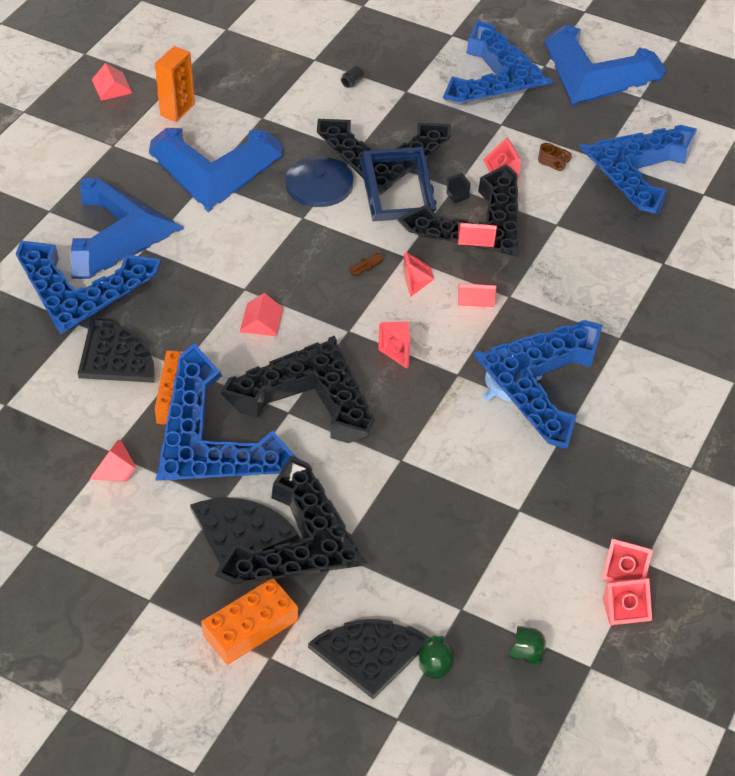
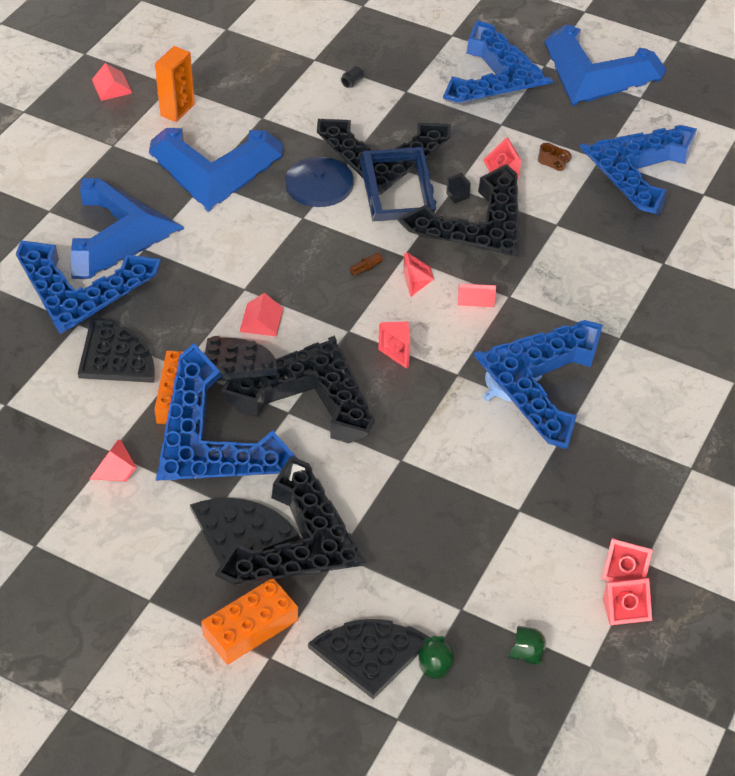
coral slope [458,223,497,247] -> none
none -> black plate [204,336,278,381]

